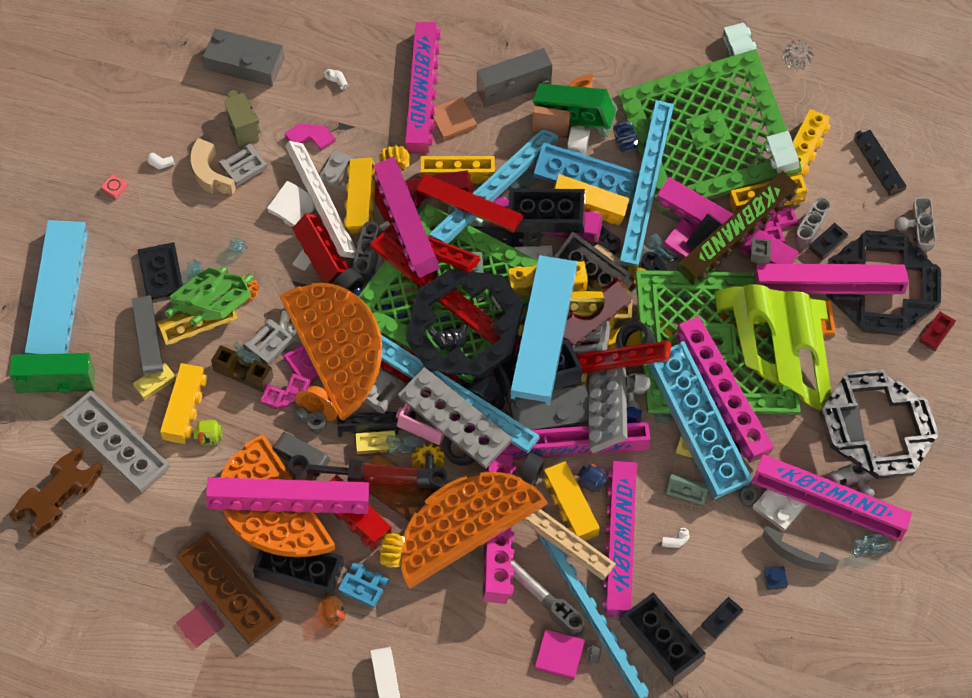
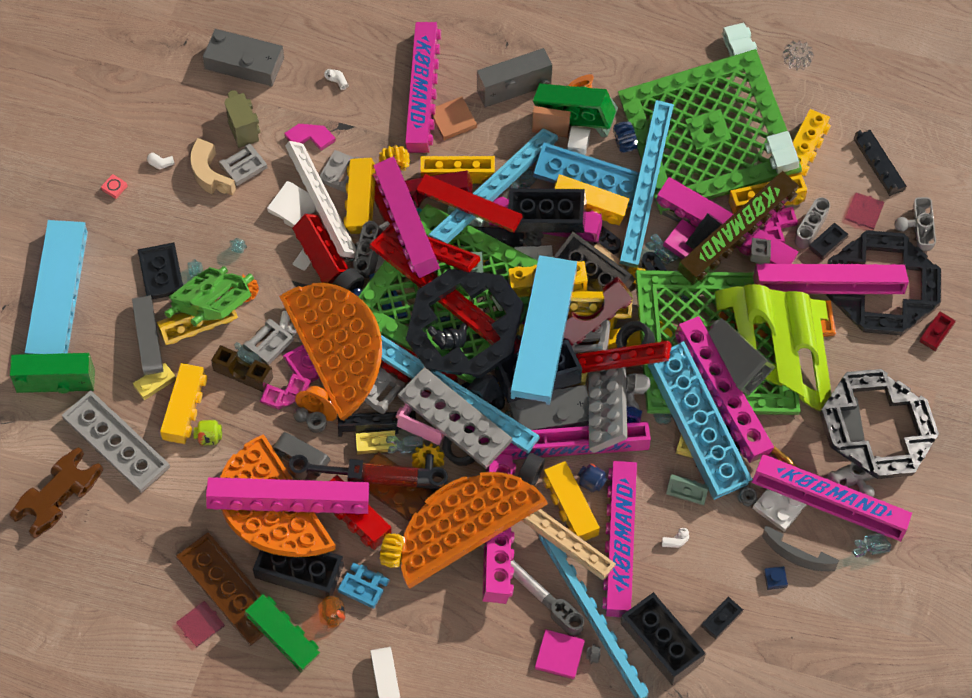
none -> green brick [244,594,320,673]
none -> dark grey slope [708,318,775,395]
none -> pearl gold piece [771,445,798,467]
none -> clear pink piece [845,192,885,230]

